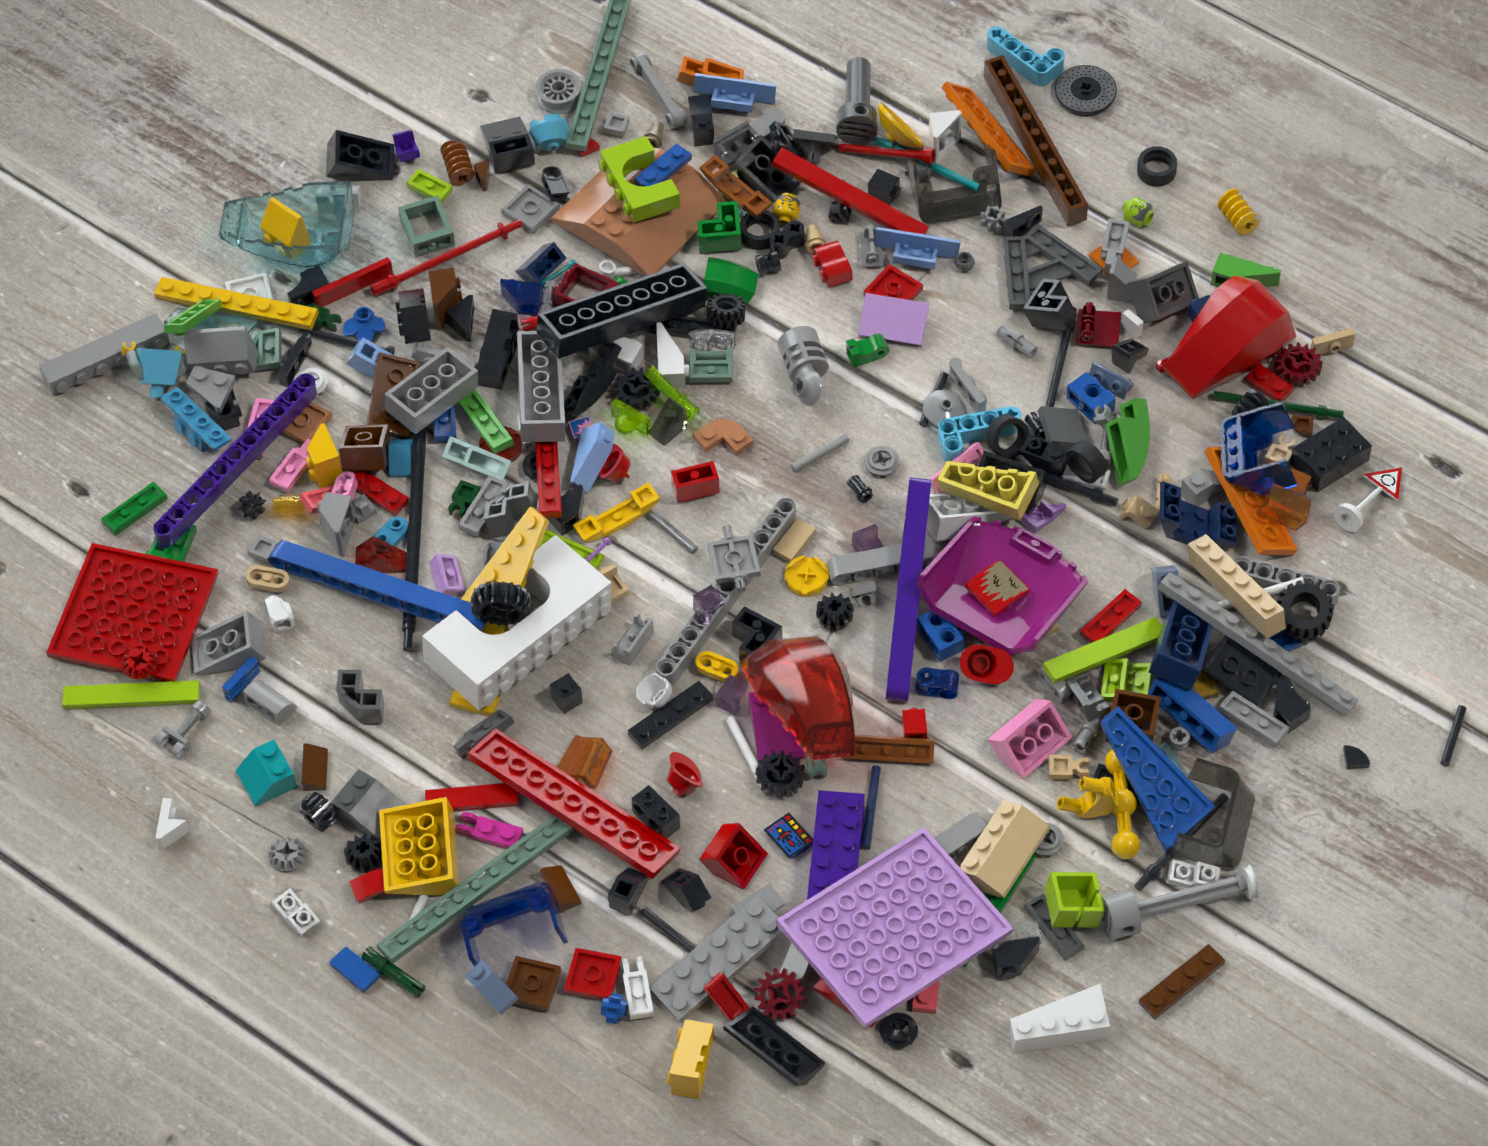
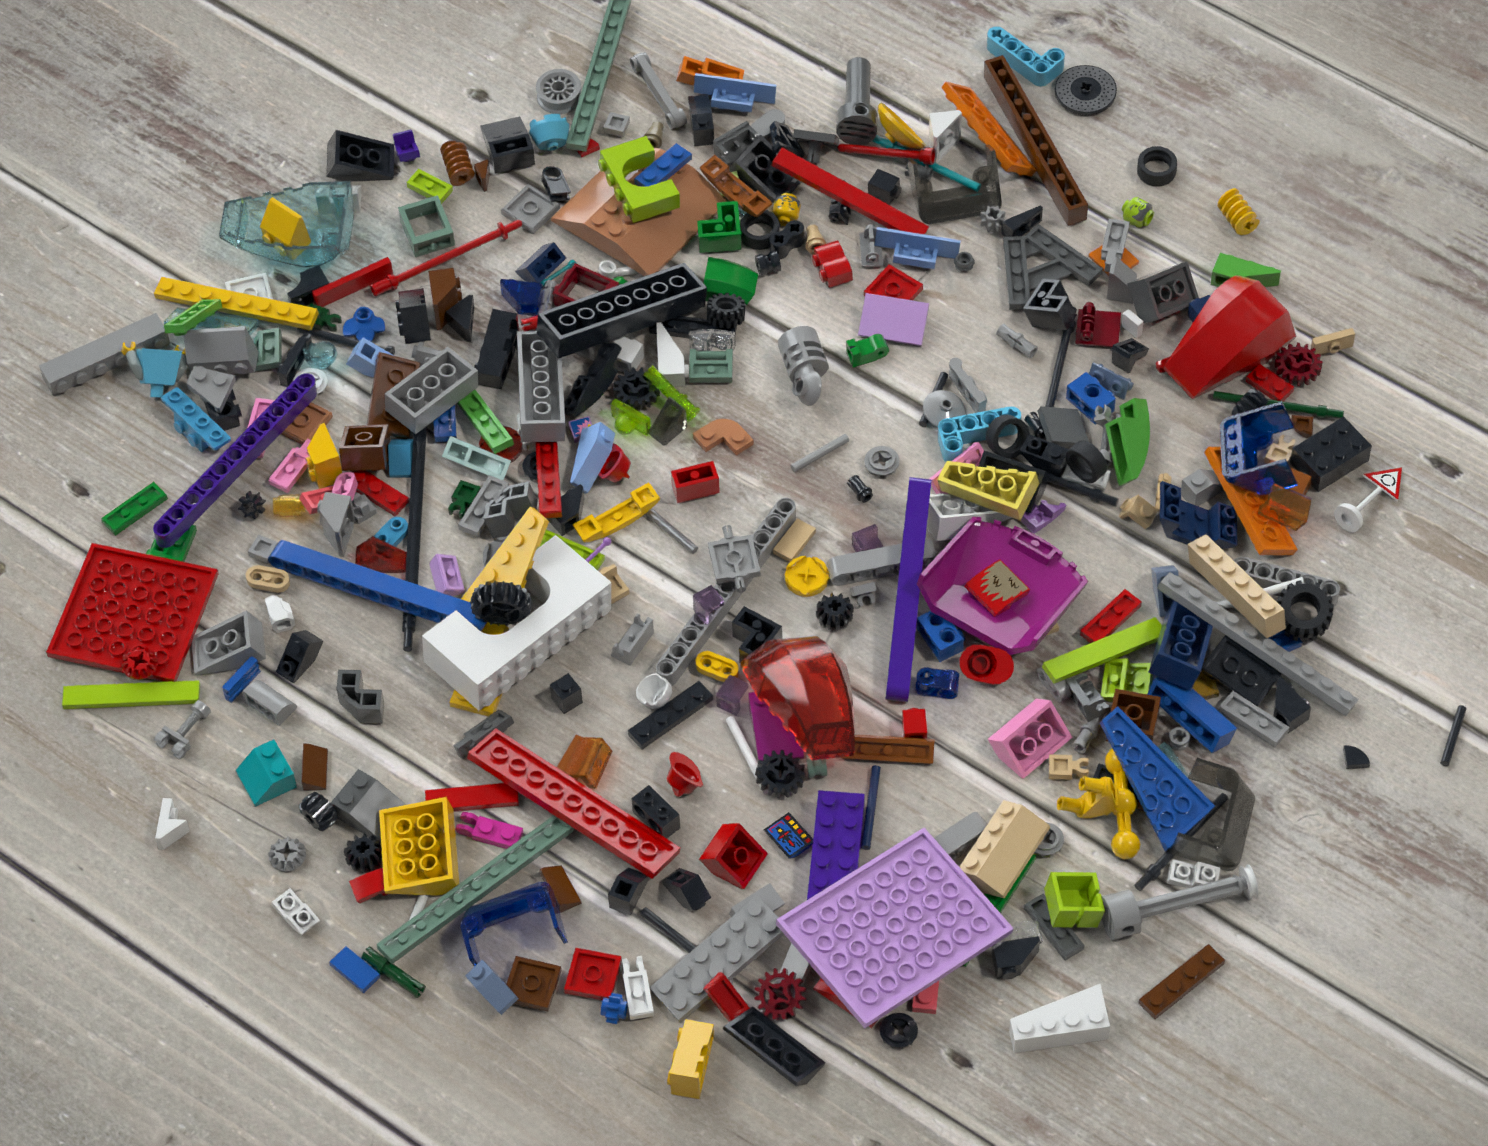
none -> black slope [276,630,323,683]
none -> clear light blue hair [303,341,338,370]

